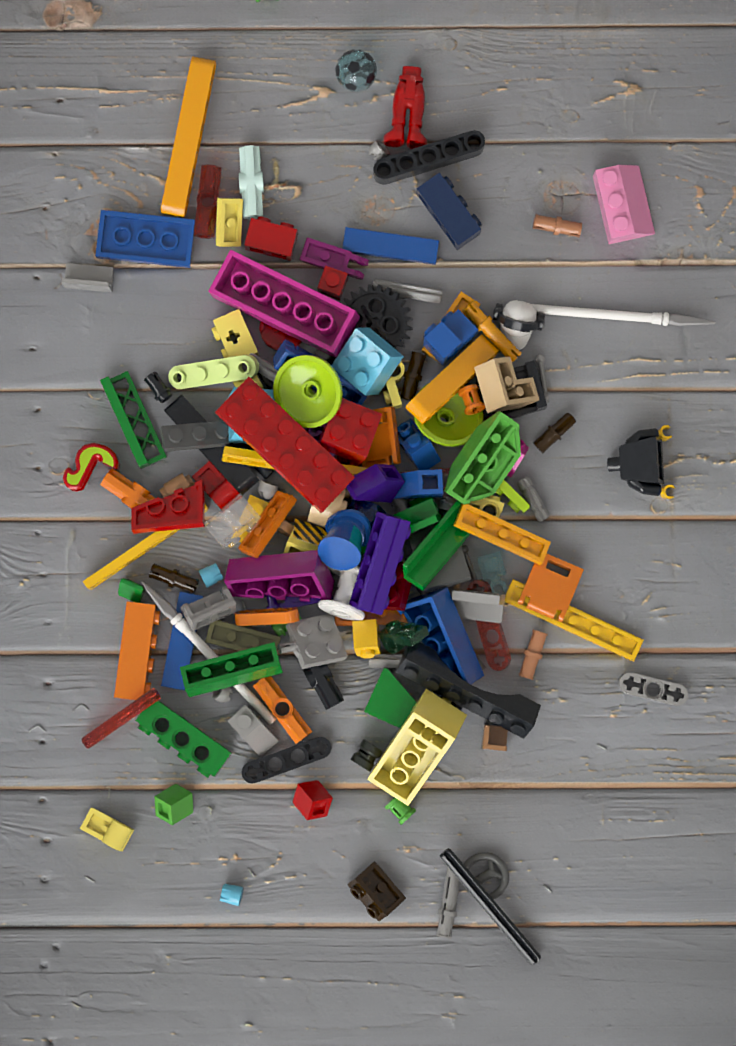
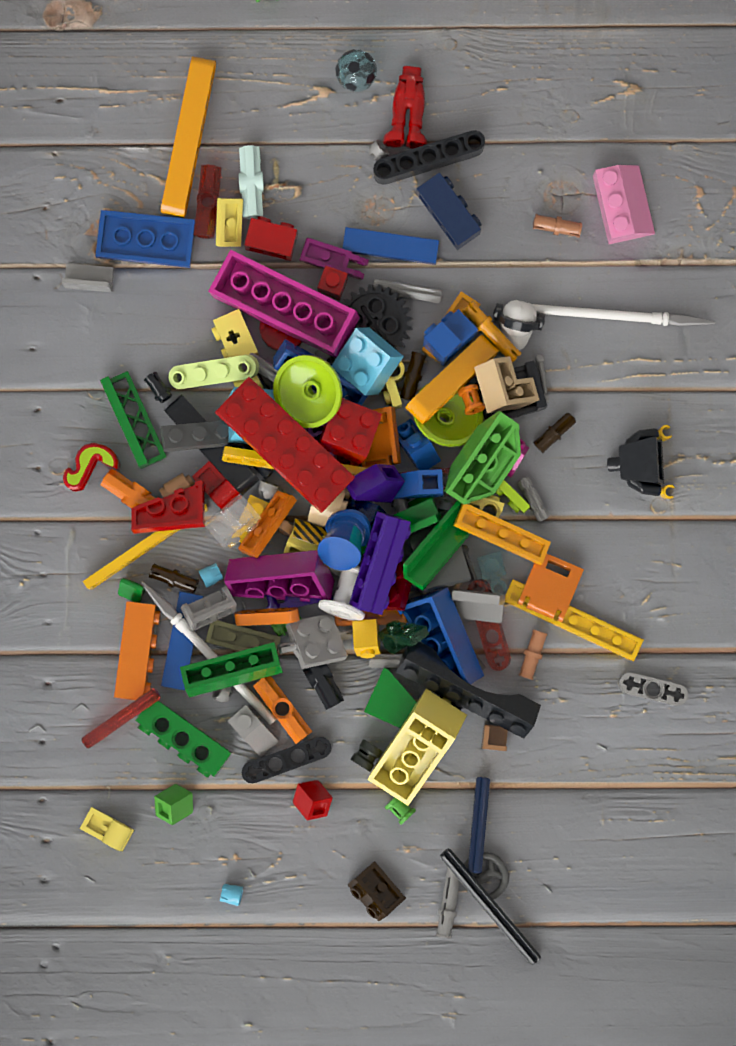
none -> dark blue axle [468,777,490,874]

